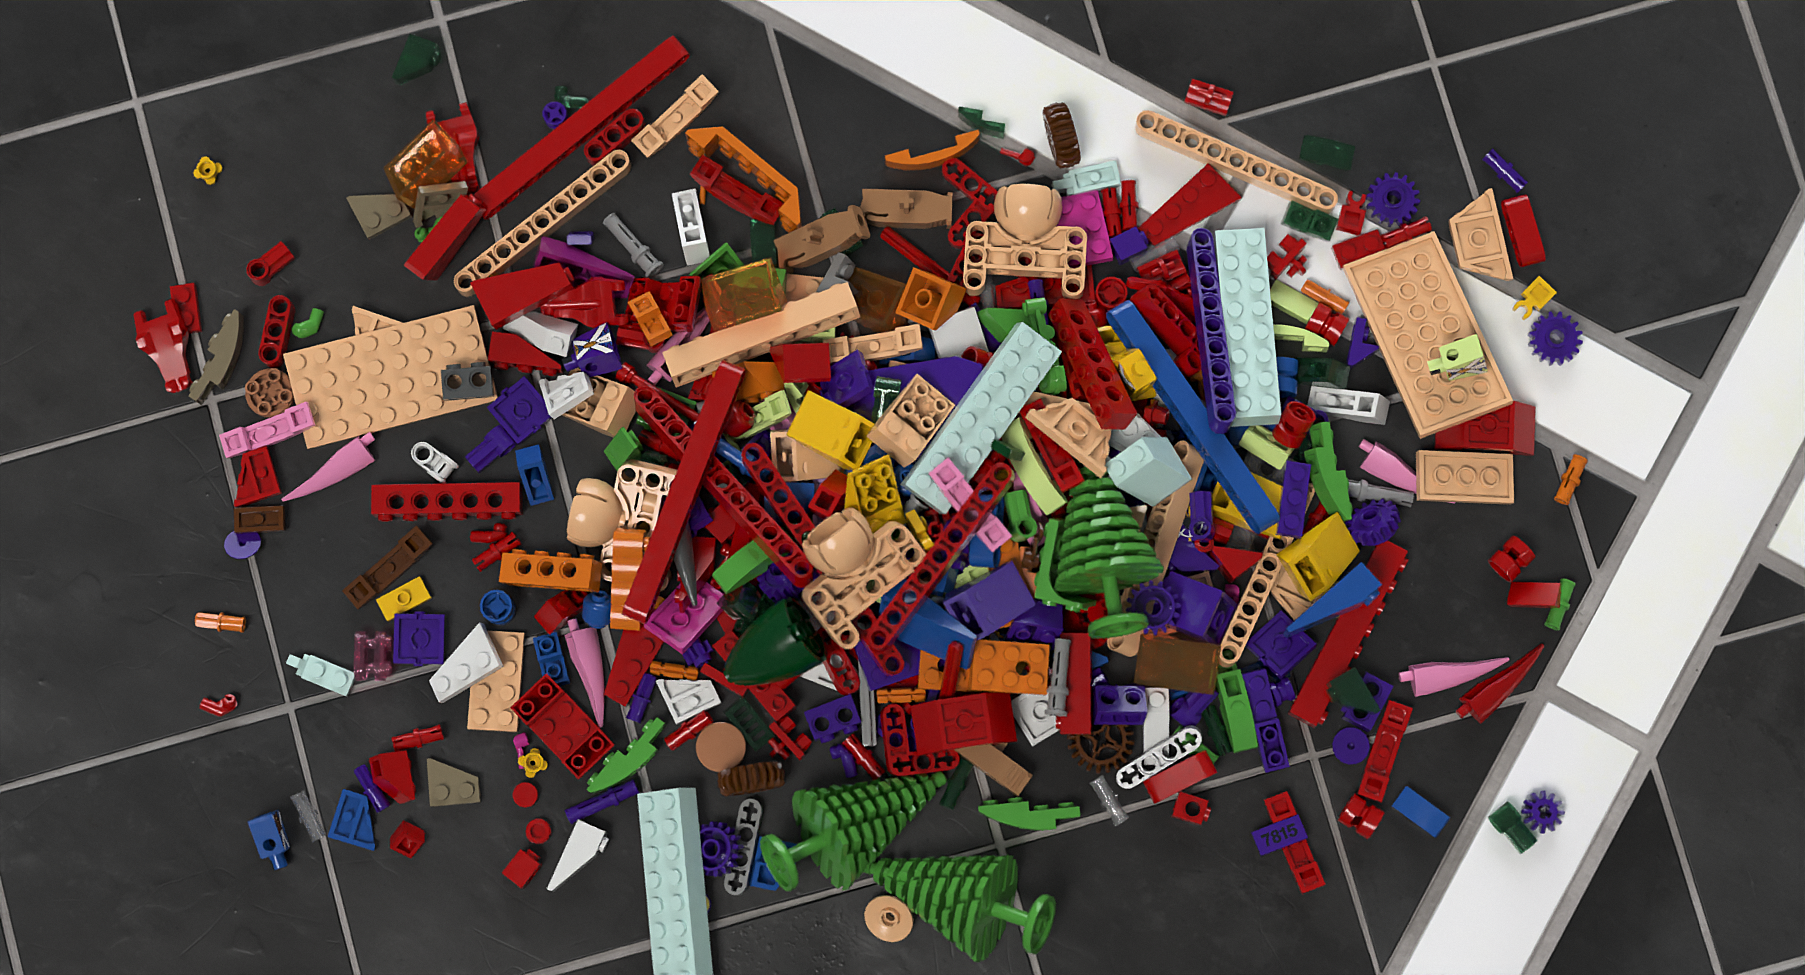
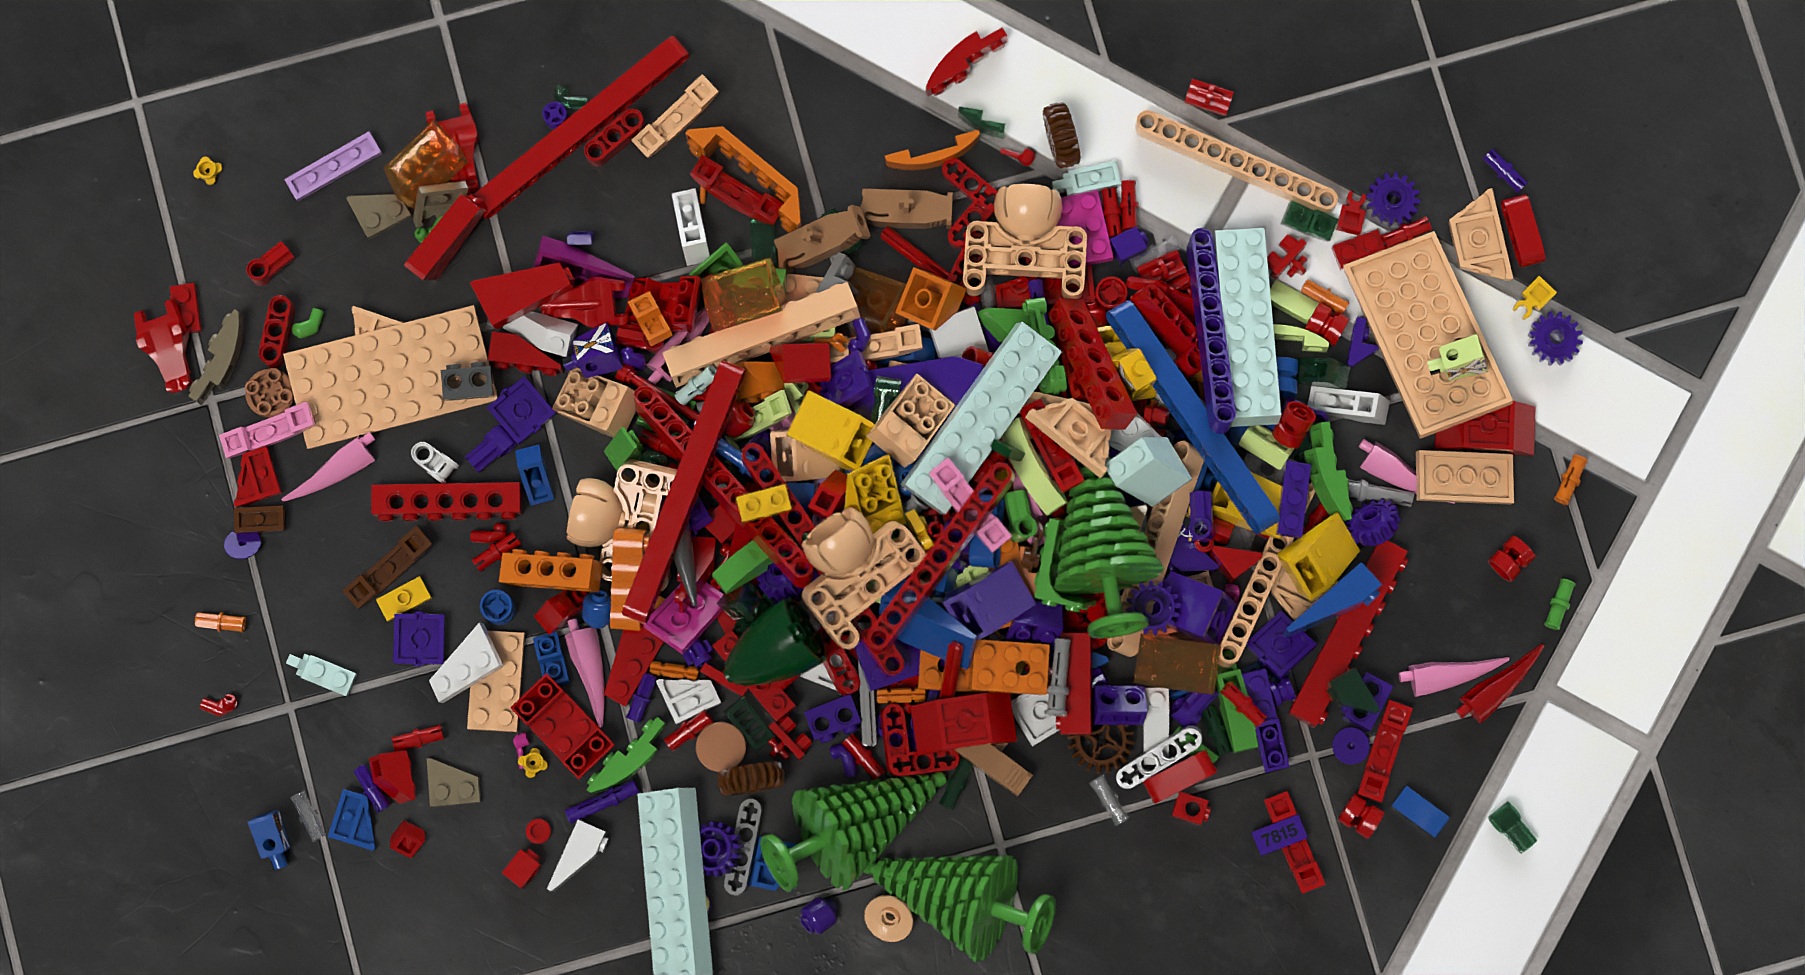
clear pink brick [354,631,392,681] -> none
clear green slope [392,34,441,85] -> none
light nougat beam [454,150,631,297] -> none
red tile [513,782,539,808] -> none
white wing [539,372,594,419] -> none
light grey pin [603,213,664,278] -> none
bright green slope [978,797,1080,831] -> none
red wing [1138,163,1242,247] -> none
clear green slope [1299,135,1355,171] -> none
red slope [1507,582,1561,608] -> none
dark purple gear [1521,791,1565,834] -> none
none -> lavender plate [284,132,382,202]
none -> dark purple arm [620,347,647,371]
none -> light aqua pin [675,365,717,405]
none -> yellow brick [736,484,792,523]
none -> dark purple head [799,897,837,934]
none -> orange hand [814,333,849,353]
none -> dark purple arm [848,318,871,353]
none -> red slope [925,27,1007,97]
none -> red pin [1220,681,1267,727]

